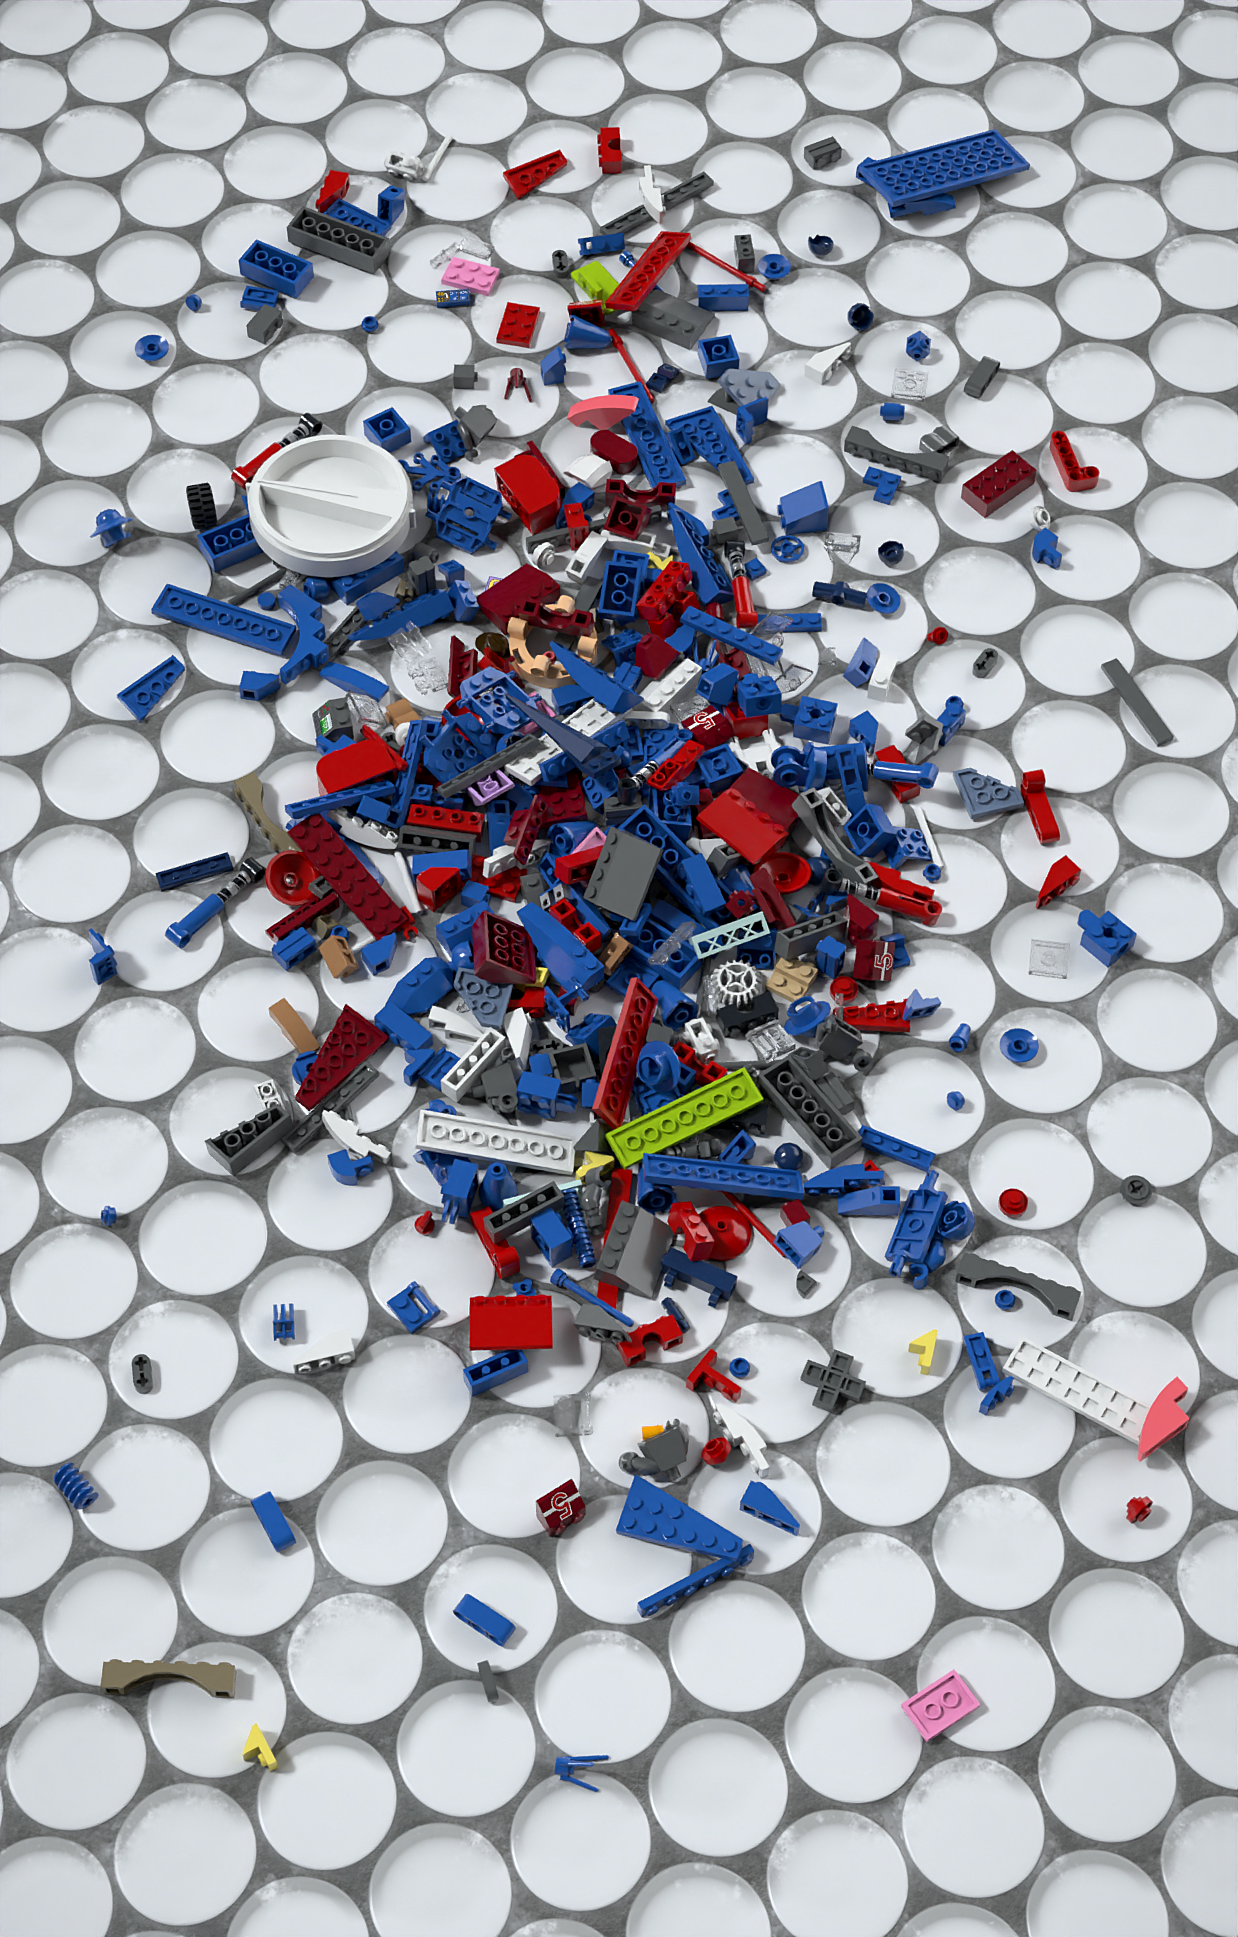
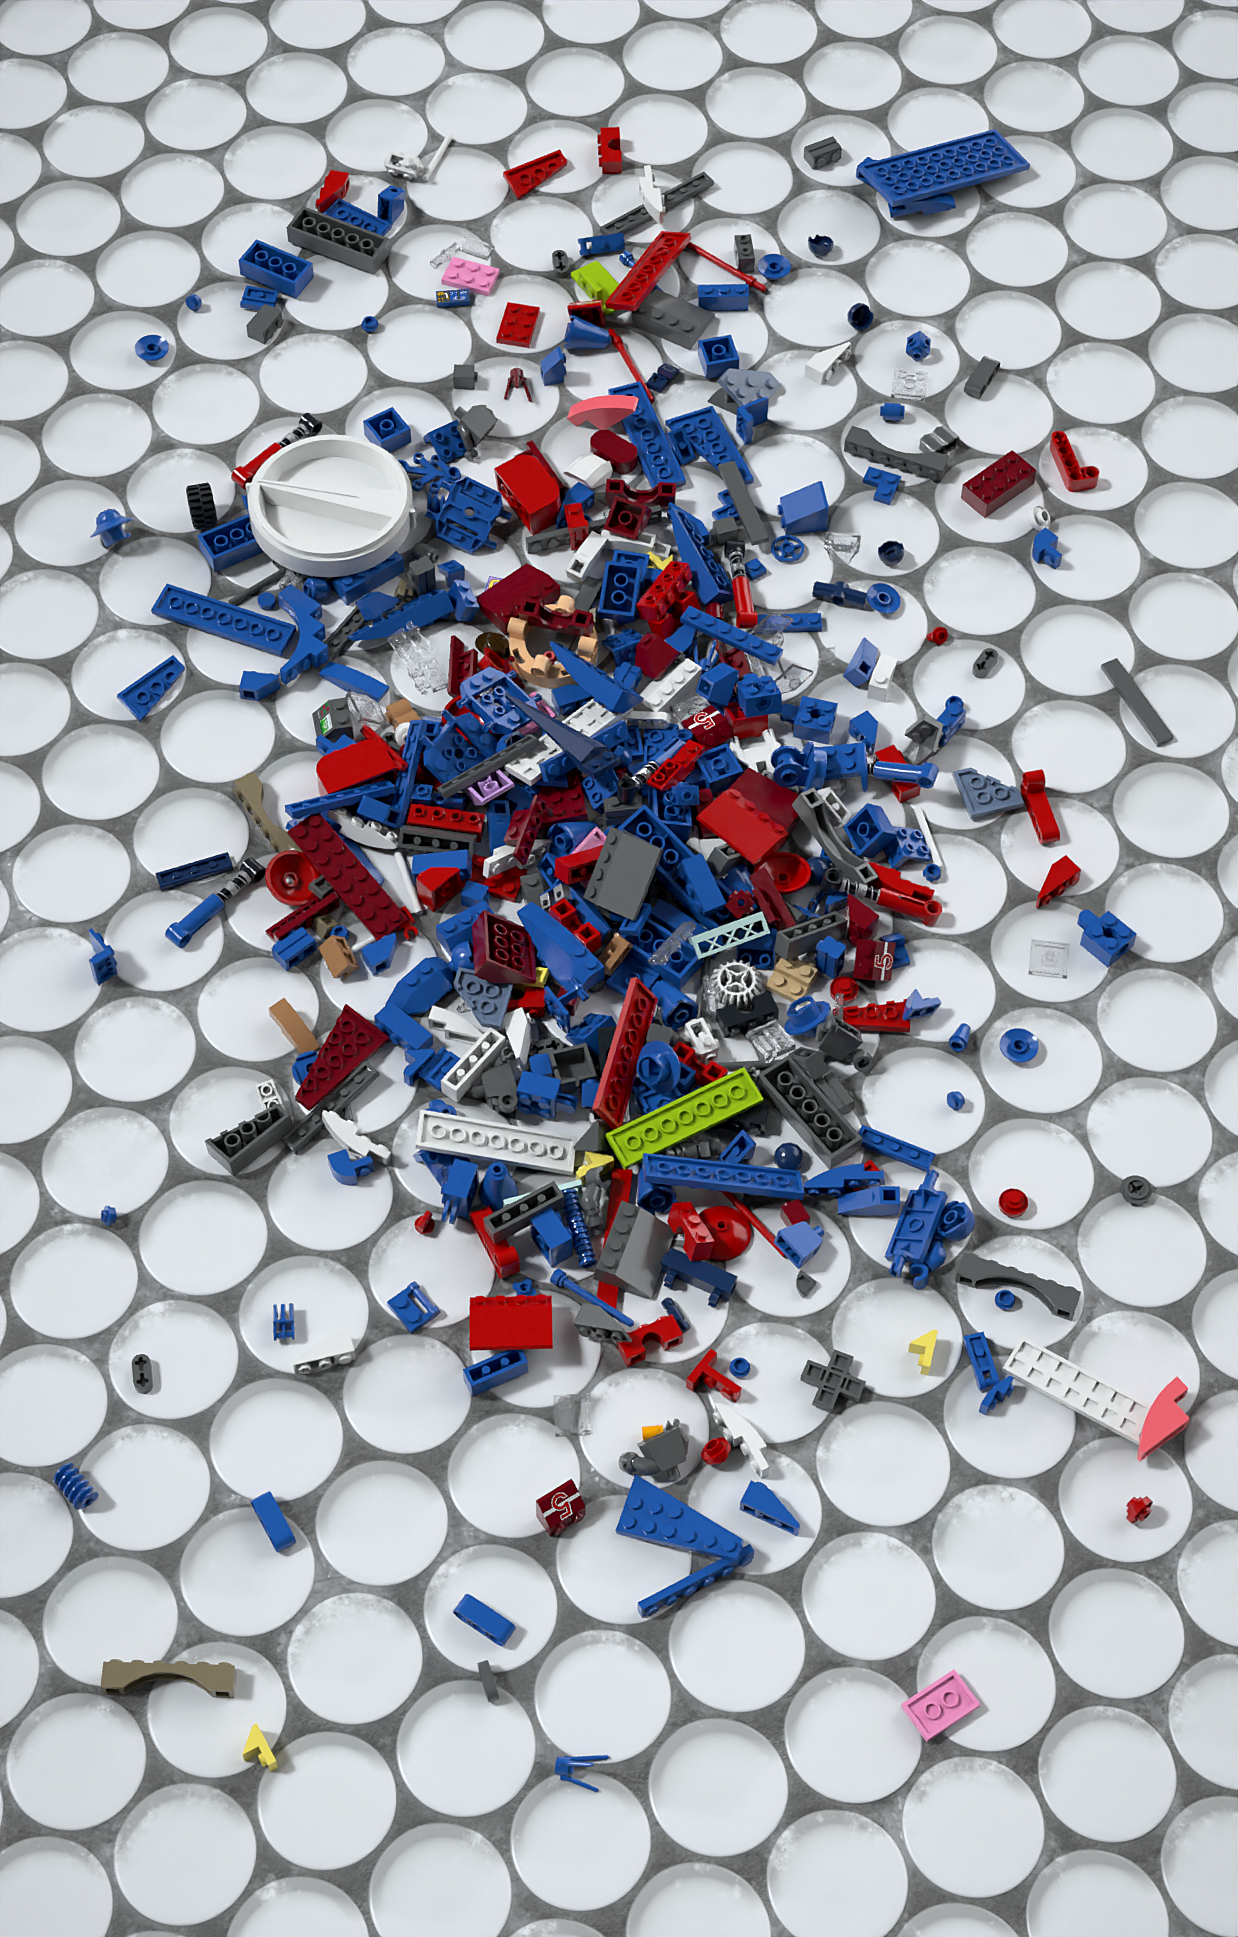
white plate [532,542,554,568] -> none
blue slope [835,746,866,820] -> none

